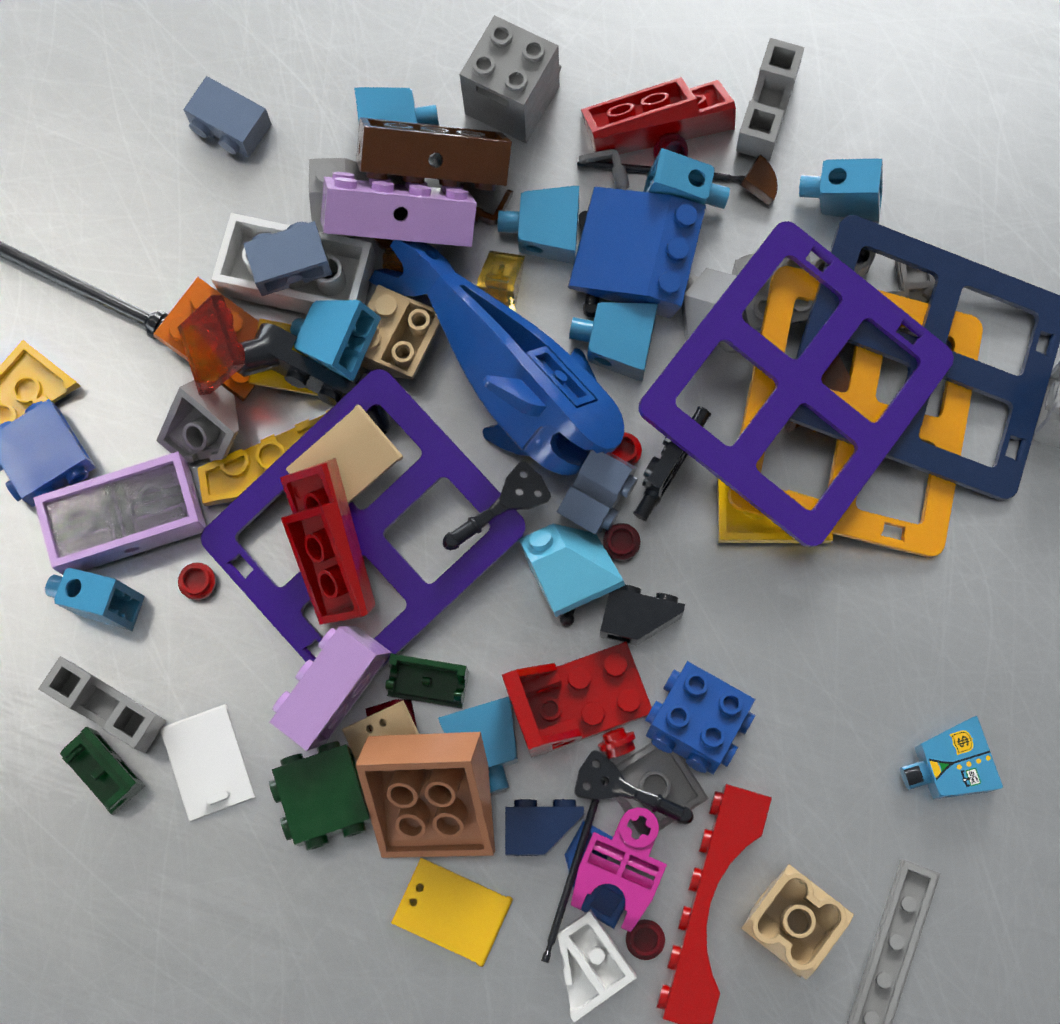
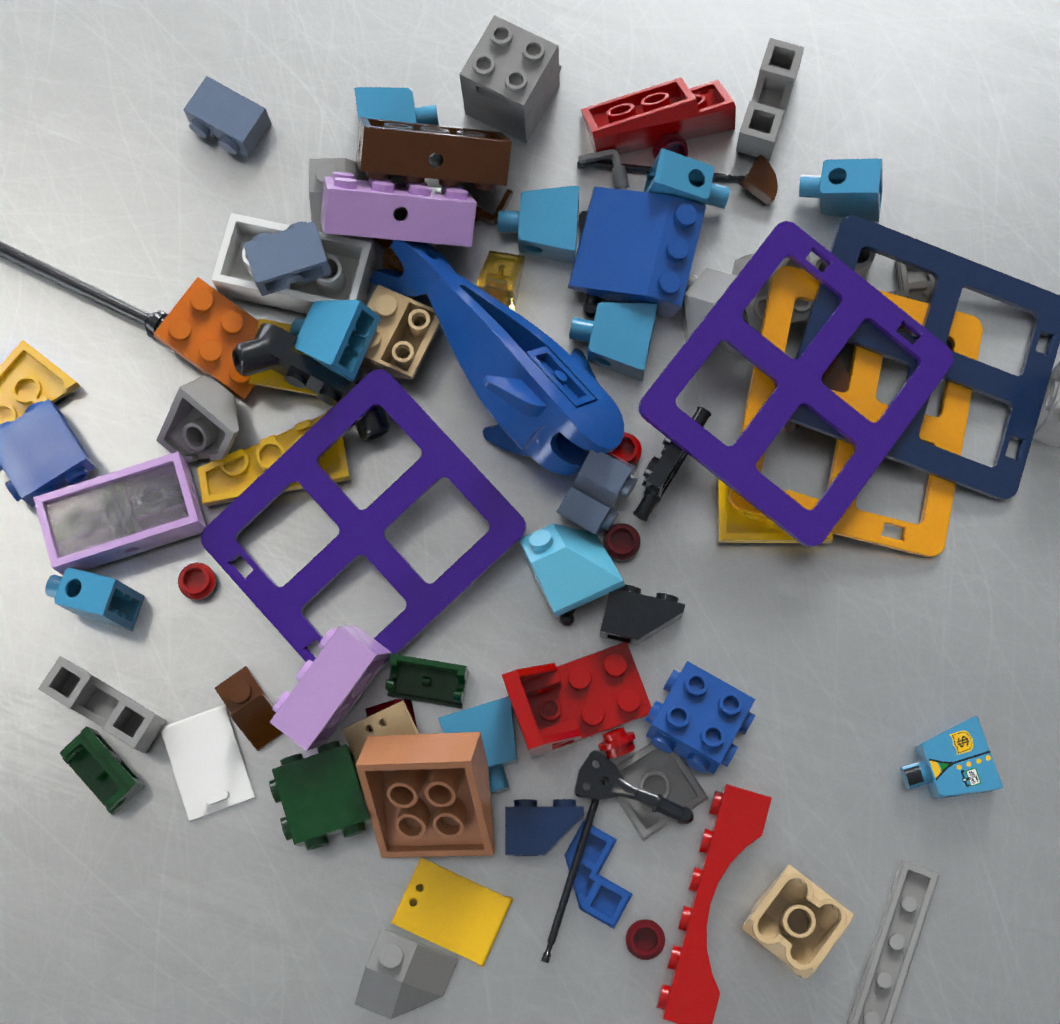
clear red tile [177,295,245,395] -> none
red slope [280,458,376,625] -> none
tan container [286,405,403,504] -> none
black piece [442,461,551,550] -> none
white wing [558,910,637,1022] -> none
dark pink piece [571,807,667,932] -> none
none -> reddish brown slope [214,666,284,752]
none -> light grey slope [355,929,458,1019]

